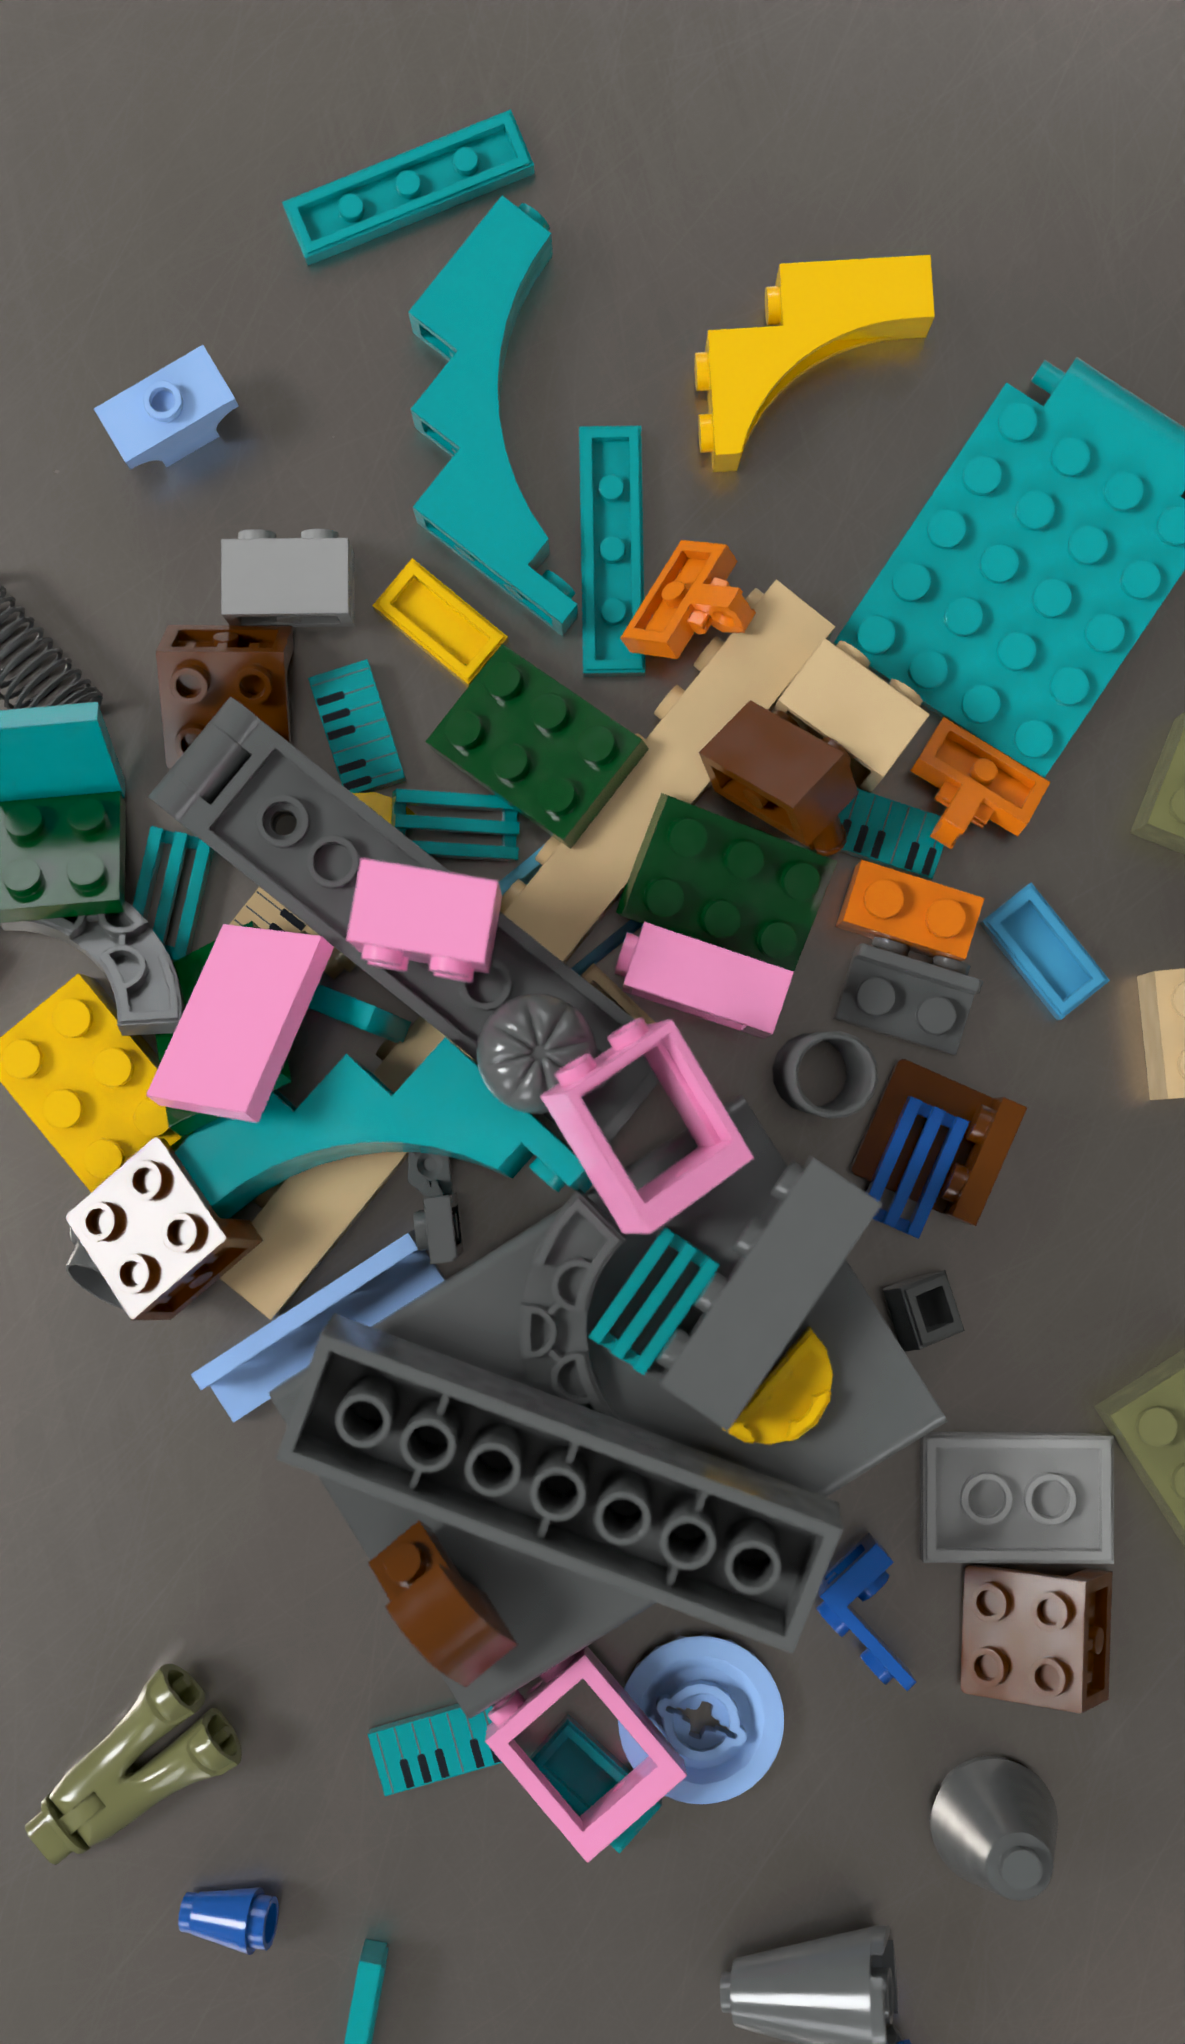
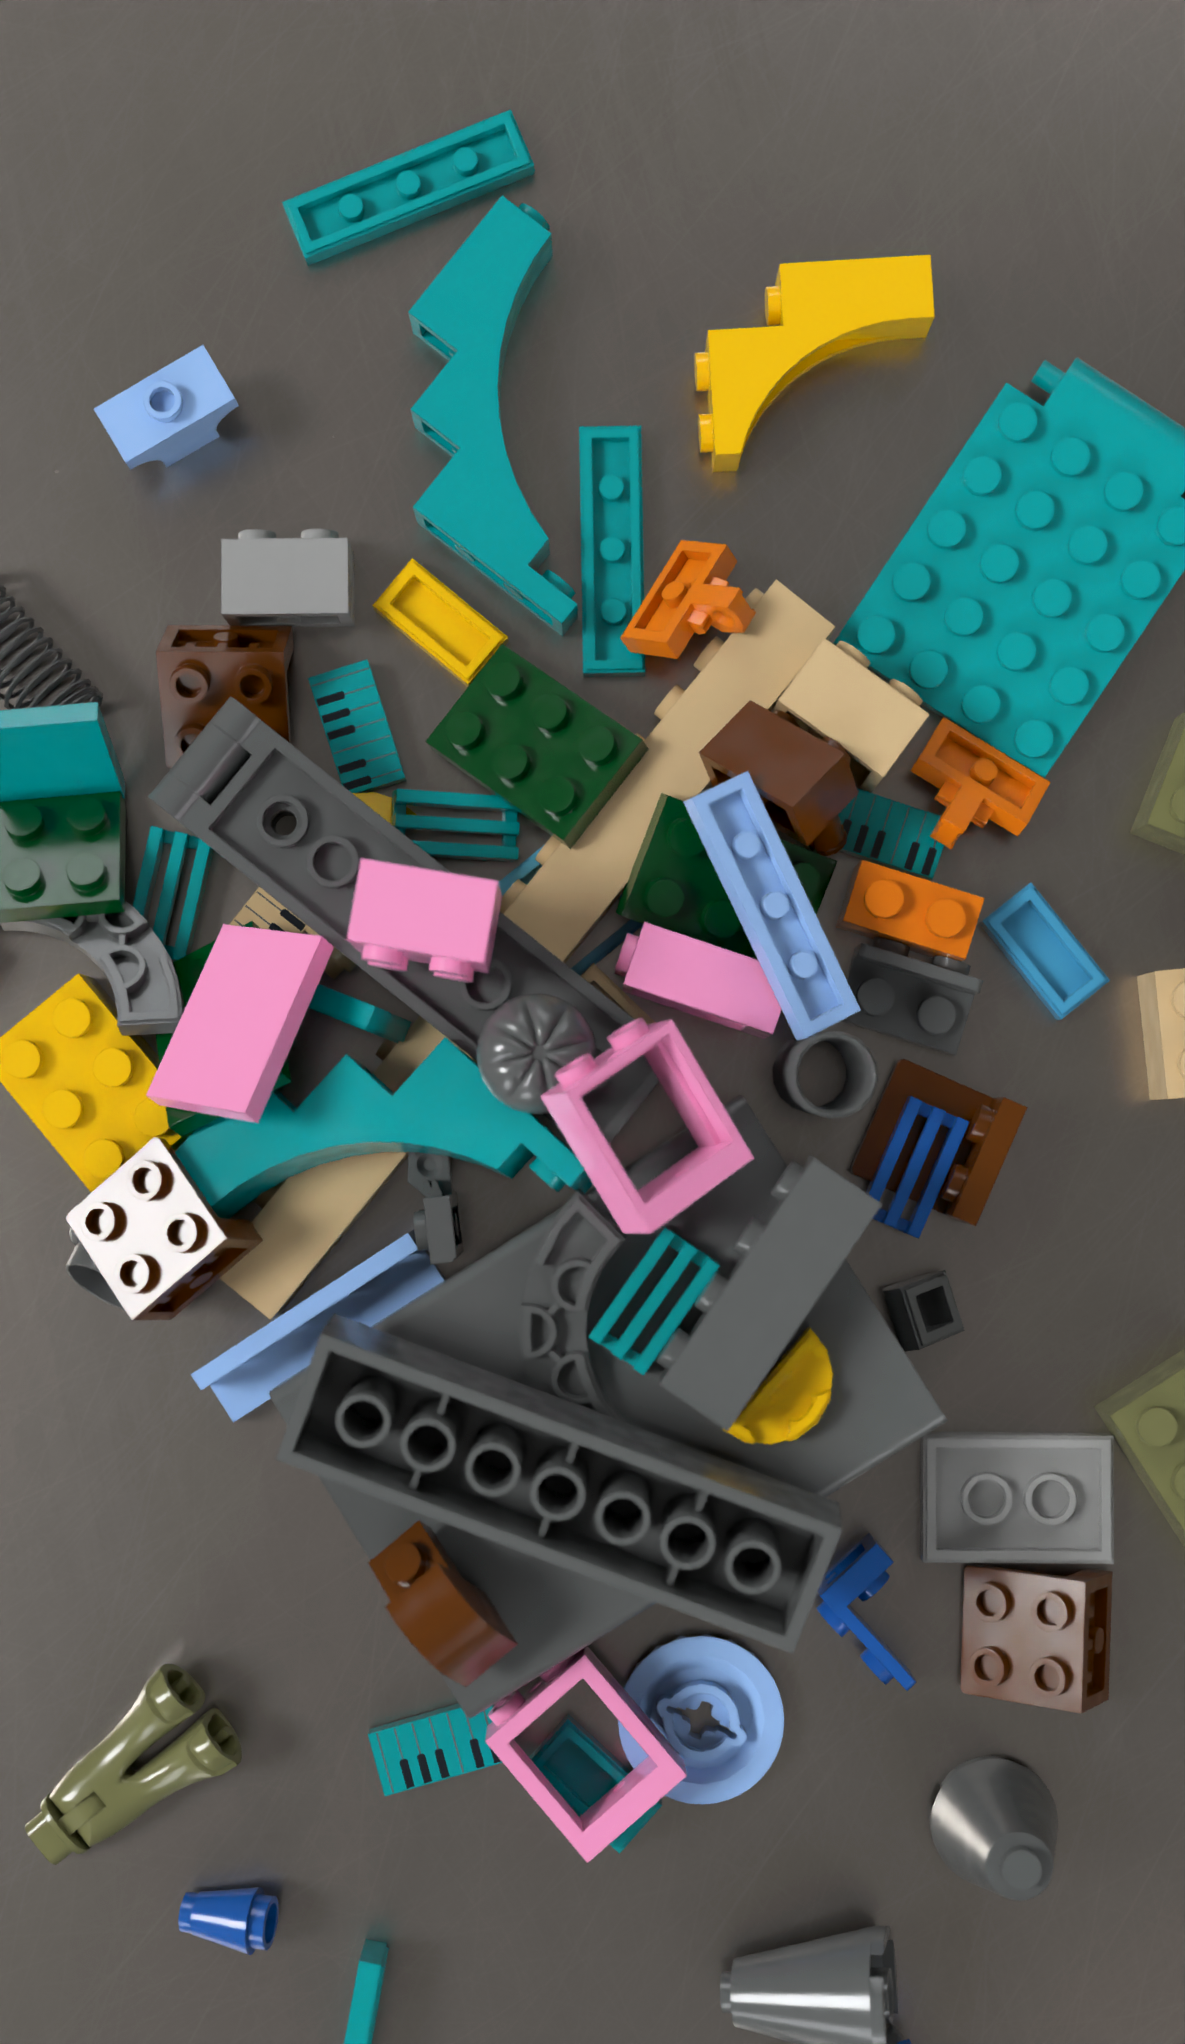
none -> light blue fence [683,771,861,1040]

